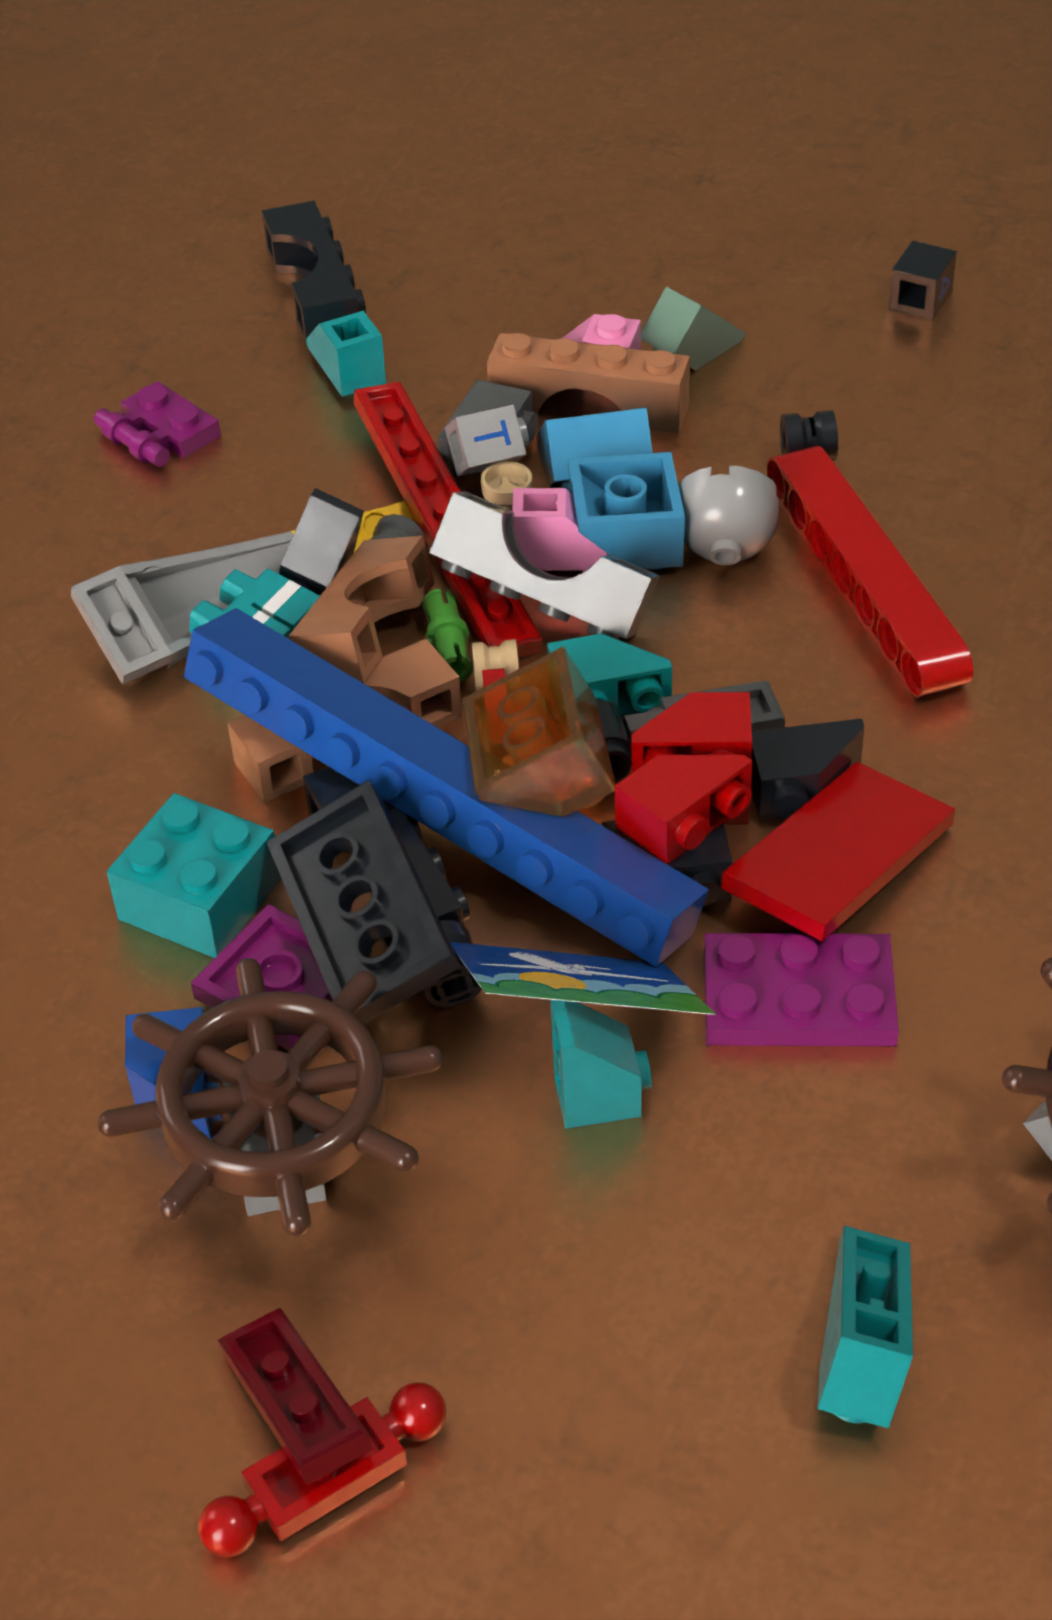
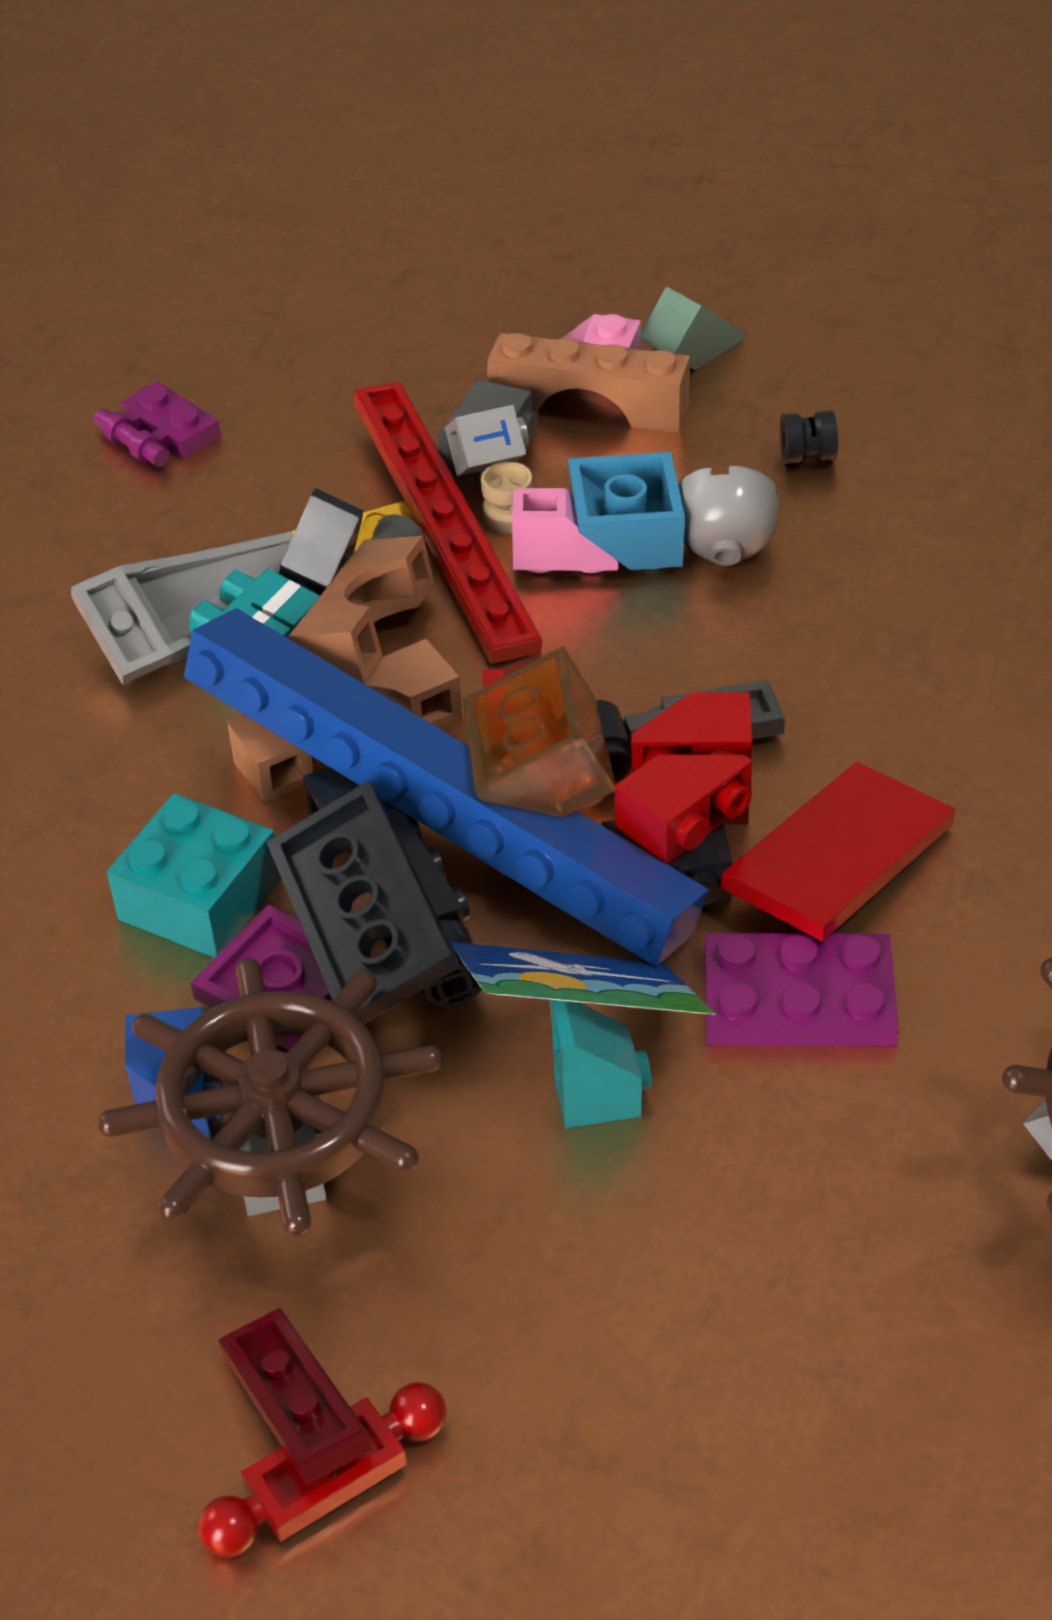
black arch [262,201,366,348] -> none
teal slope [306,311,386,397] -> none
bright green pin [423,588,473,682] -> none
arch [429,492,660,640] -> none
tan wheel [472,639,520,697] -> none
dark azure slope [536,407,653,493] -> none
teal slope [547,633,672,728] -> none
black slope [751,718,864,821] -> none
red beam [767,446,973,698] -> none
teal slope [818,1226,913,1428] -> none
black brick [889,240,957,320] -> none

